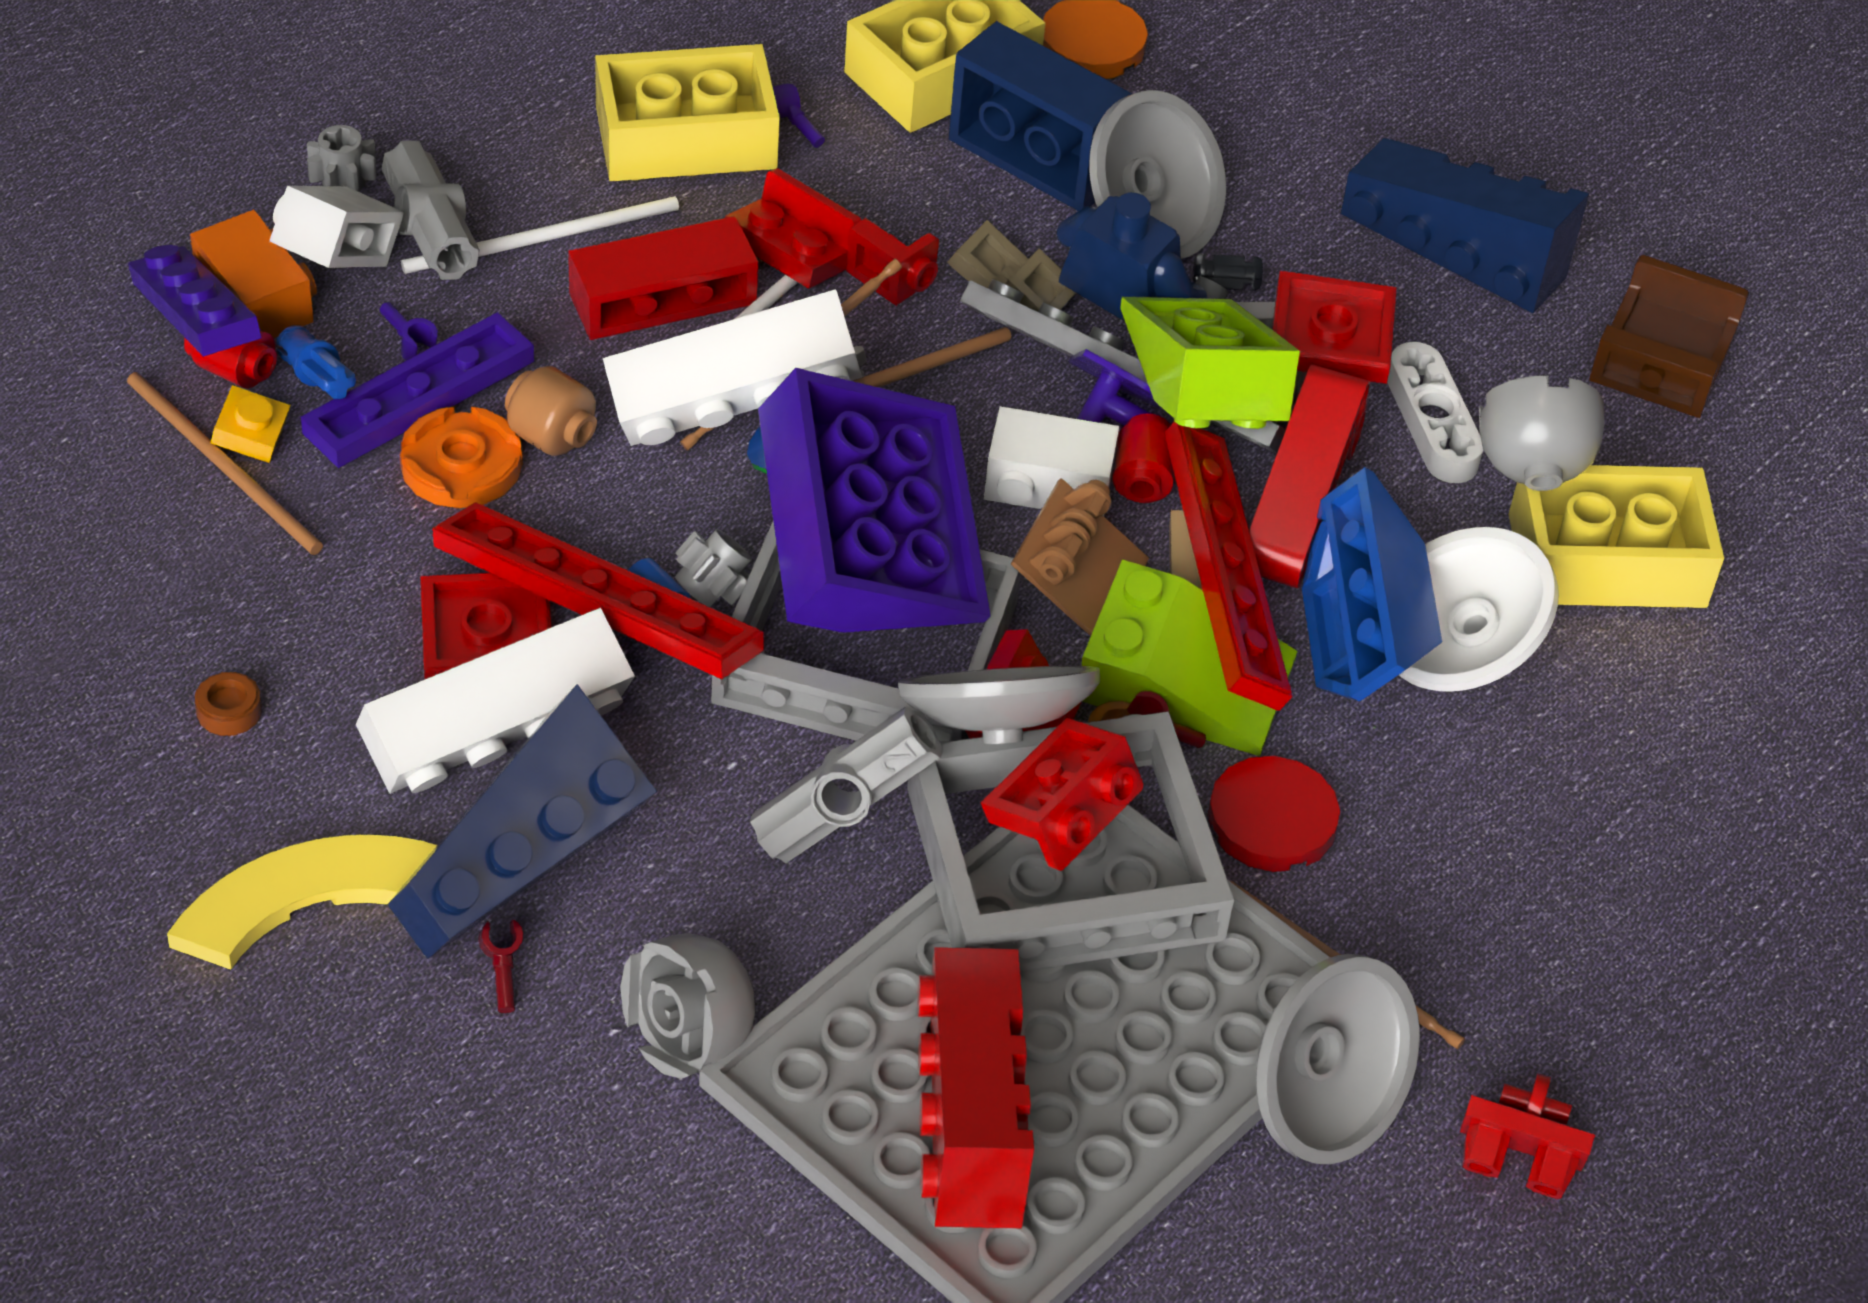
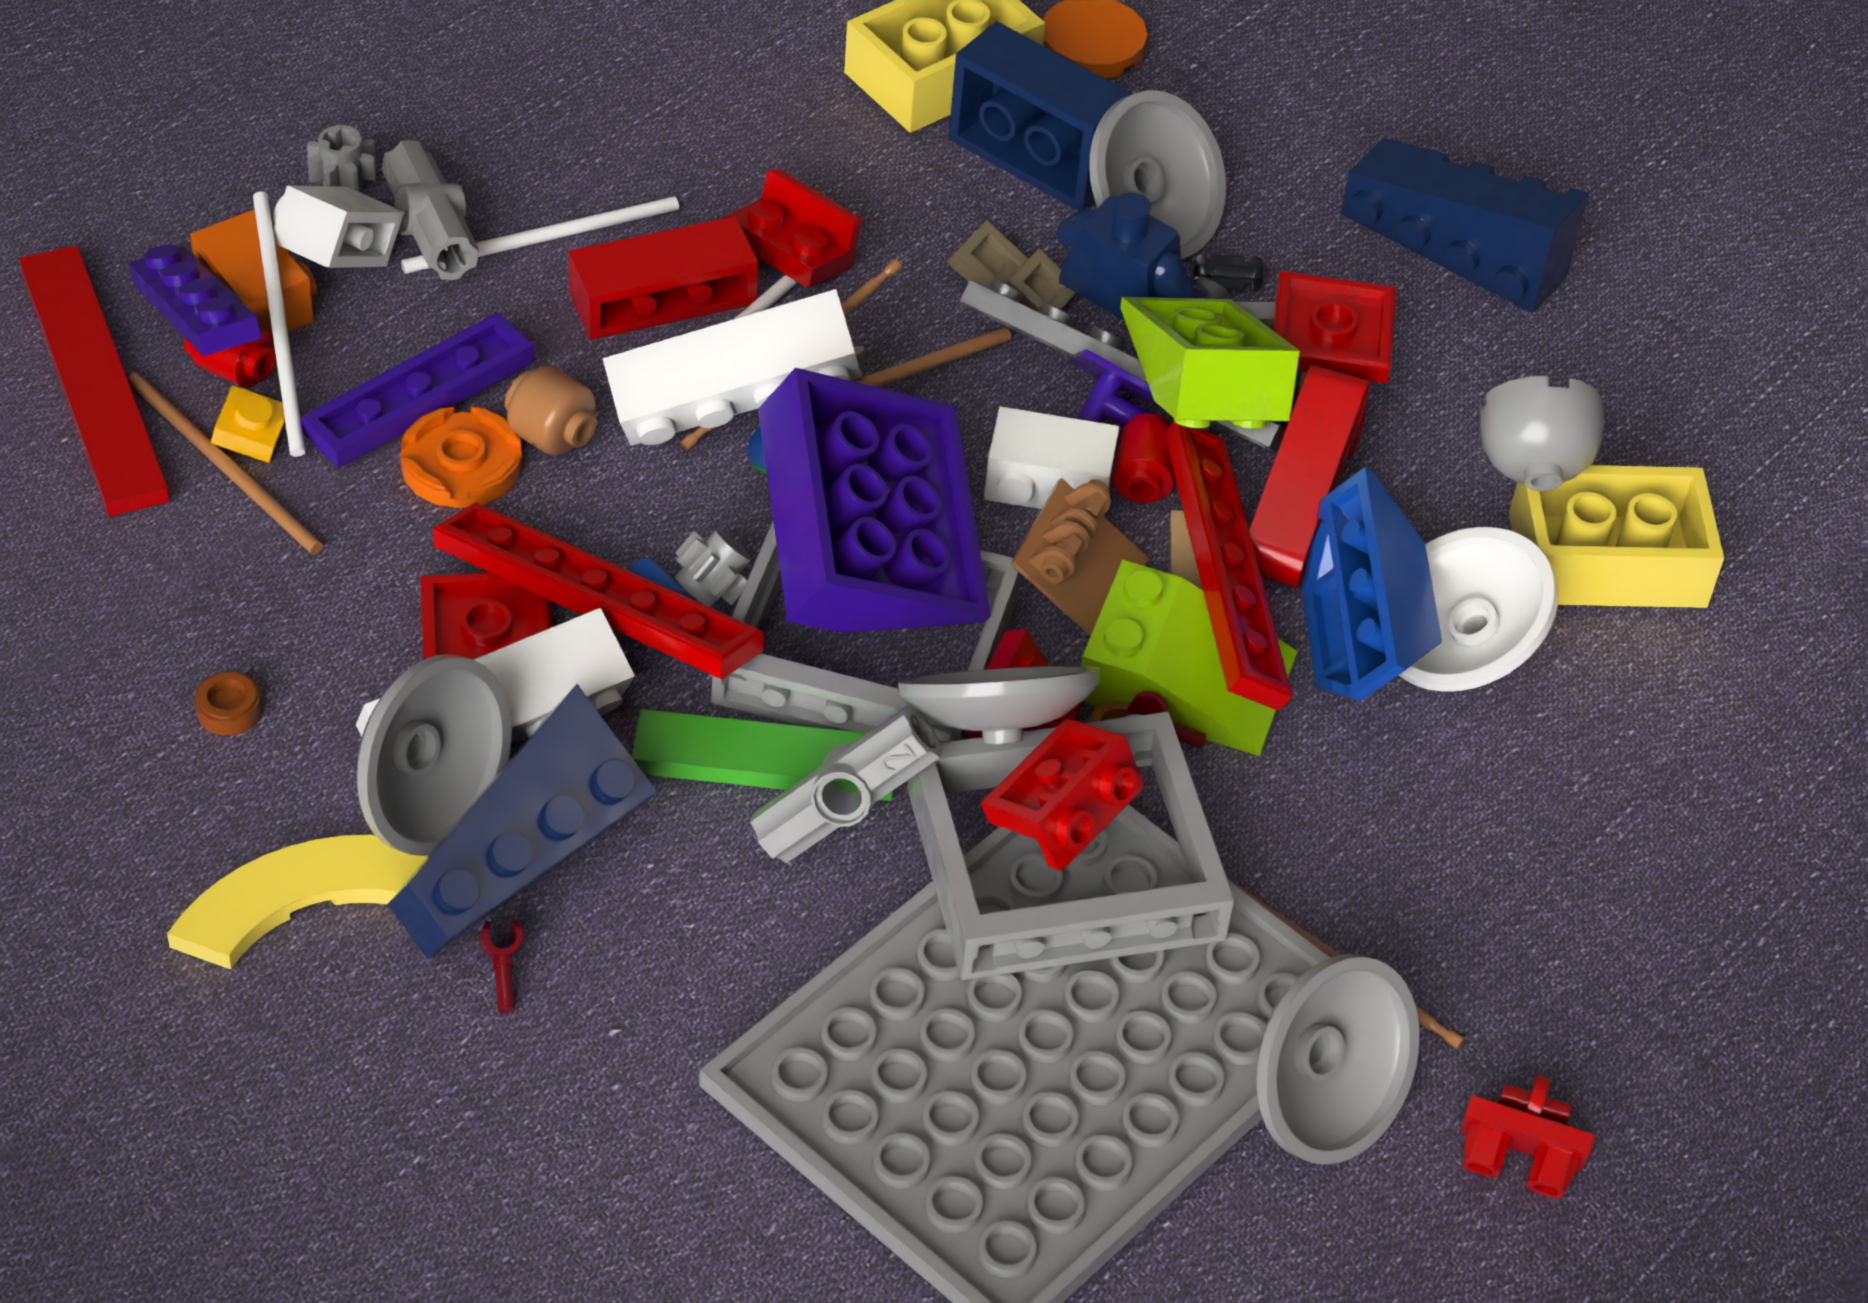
blue axle [276,325,356,399] -> none
dark purple hand [379,302,438,360] -> none
light yellow brick [595,44,780,181] -> none
light grey cylinder [620,933,755,1079] -> none
dark purple hand [772,83,825,148] -> none
red bracket [846,218,939,306] -> none
red wedge [917,947,1034,1229] -> none
red tile [1207,756,1340,872] -> none
white beam [1387,342,1483,483] -> none
reddish brown panel [1589,255,1749,418] -> none
none -> red tile [19,245,169,517]
none -> white axle [253,192,305,457]
none -> light grey dish [357,654,512,856]
none -> bright green tile [632,709,893,801]

